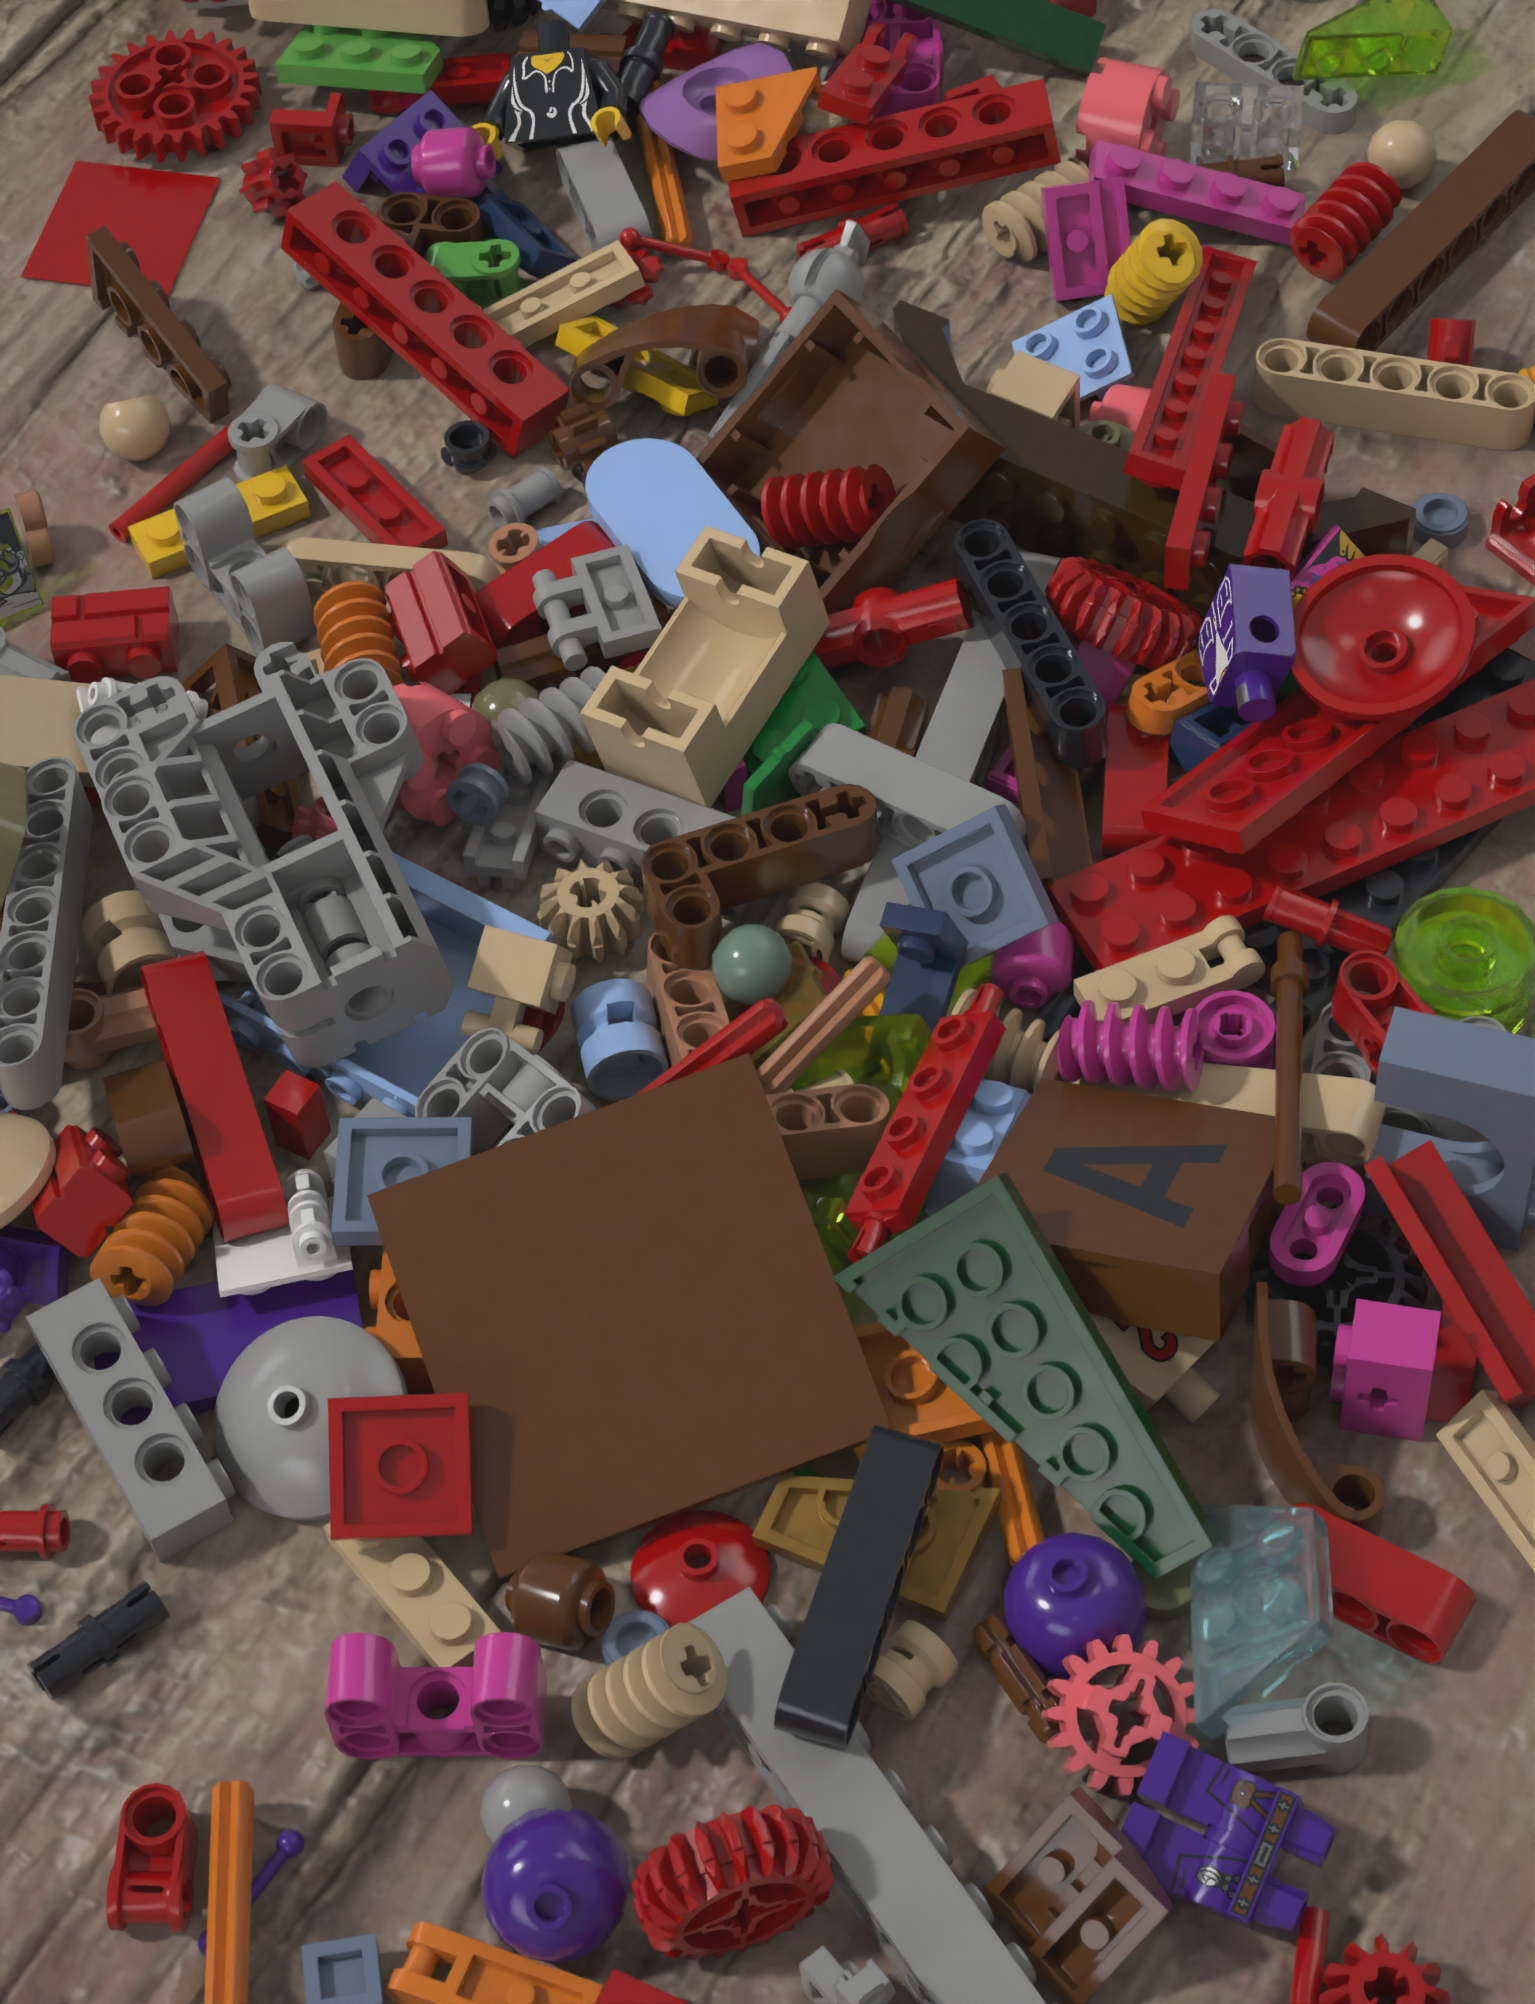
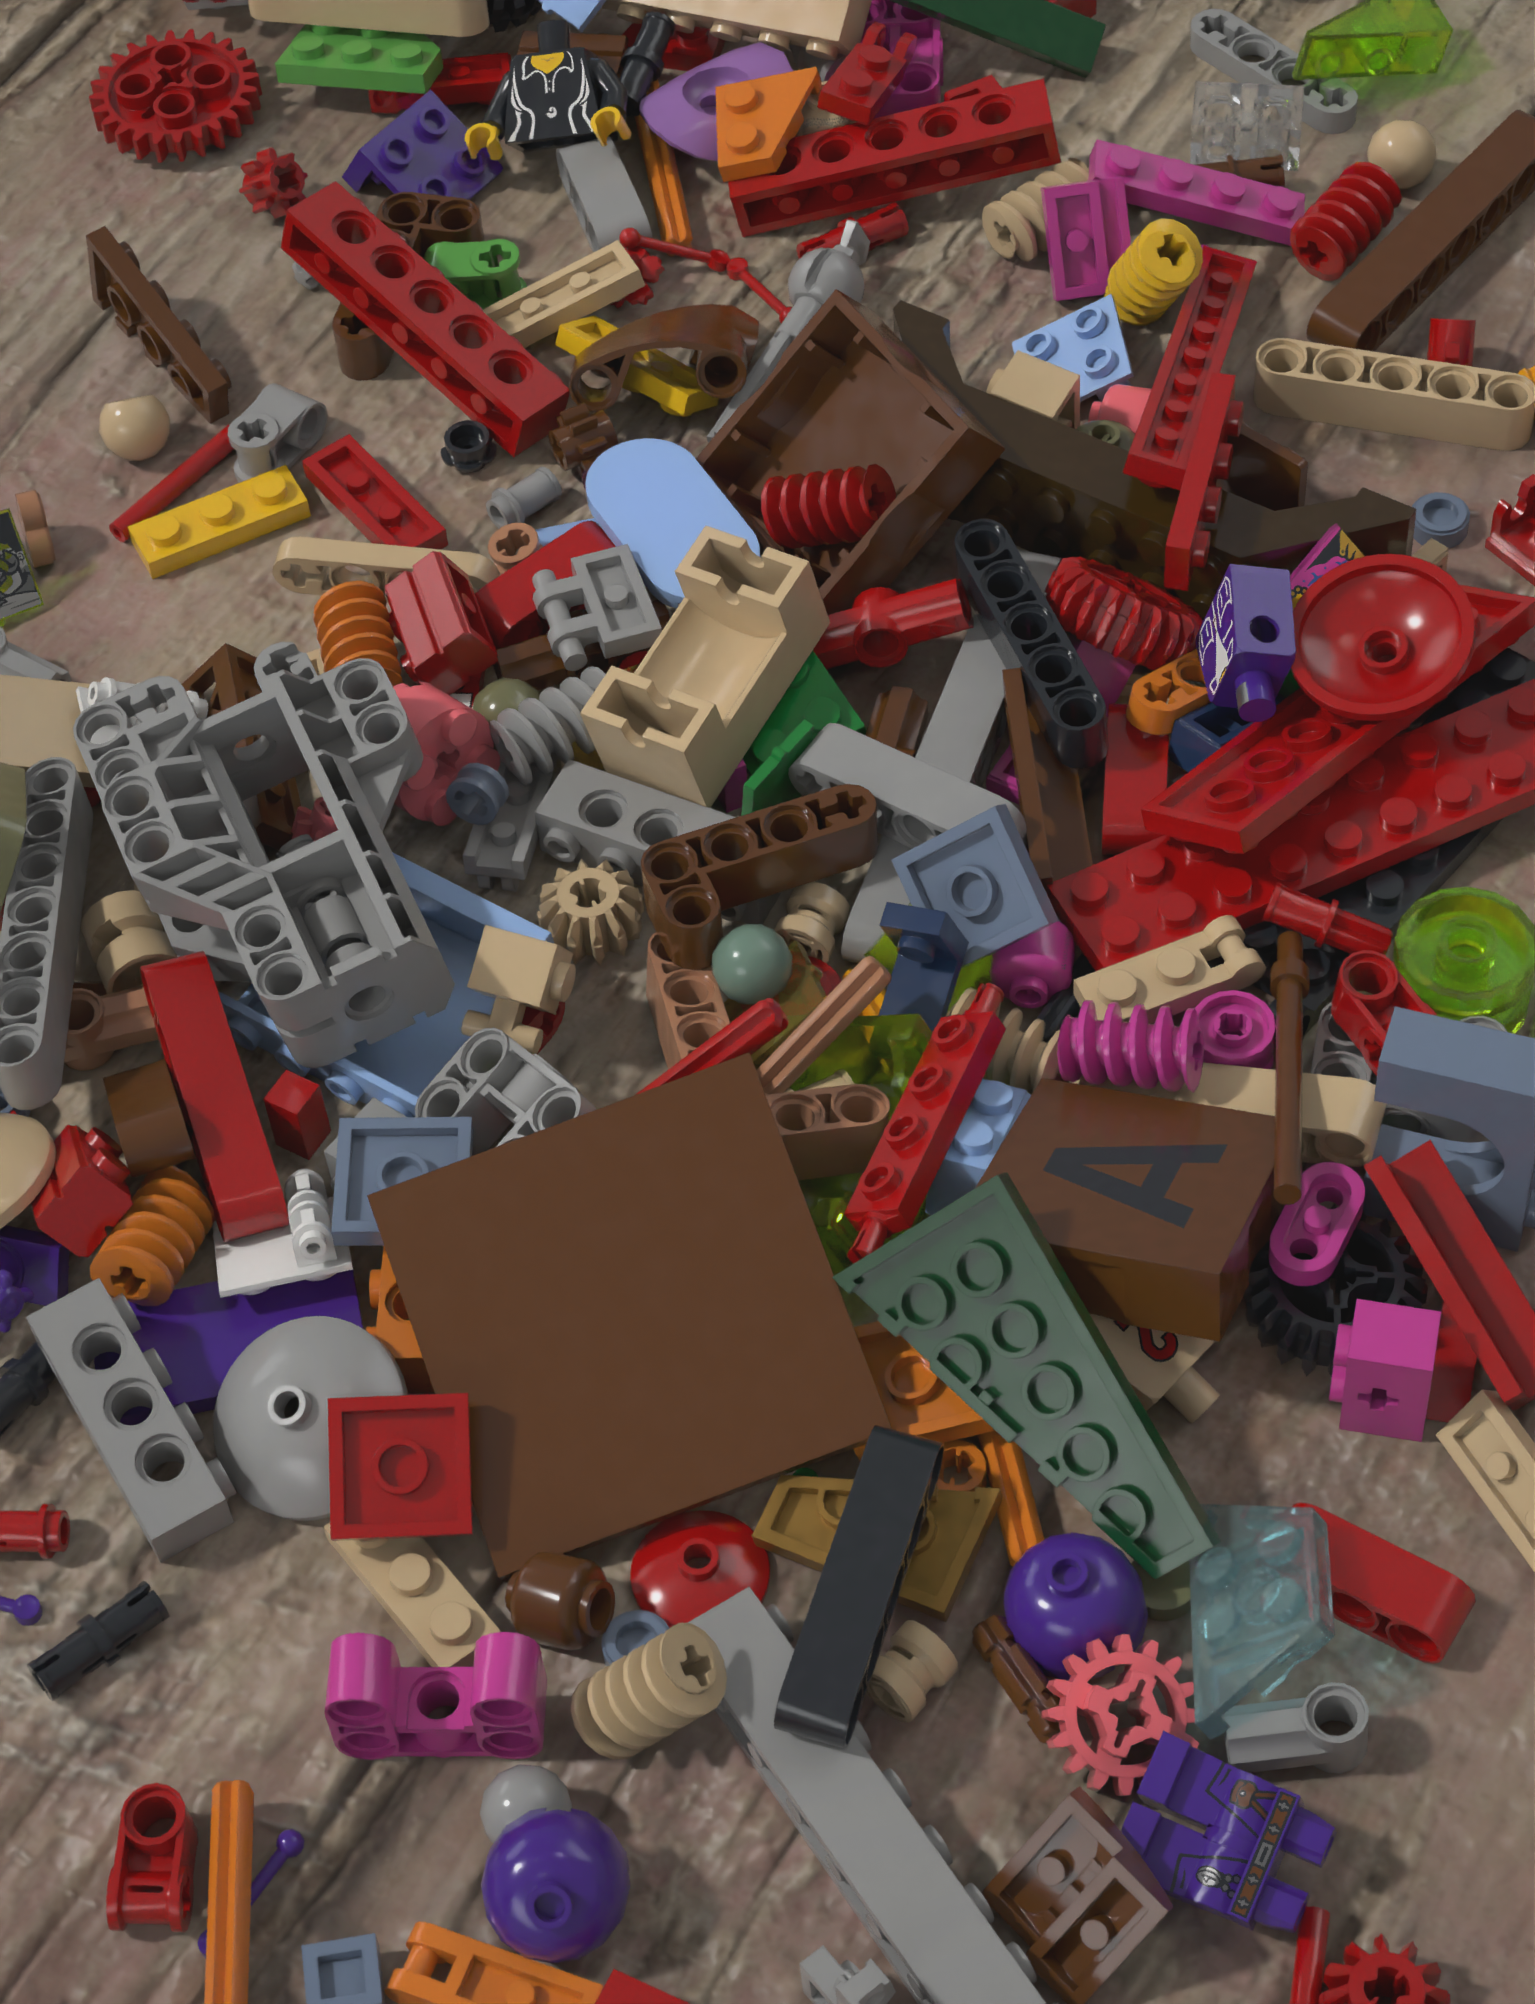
red sticker [20,161,221,296] -> none
red brick [50,586,179,684] -> none
light grey beam [174,477,317,656] -> none
red bracket [269,92,355,167] -> none
dark pink head [411,127,496,199] -> none
dark blue hinge [467,178,578,279] -> none
light blue wheel [570,979,669,1100] -> none
red gear [631,1805,835,1961] -> none
coral brick [1075,57,1180,168] -> none
red piece [1243,417,1335,580] -> none
reddish brown panel [1249,1282,1386,1536] -> none

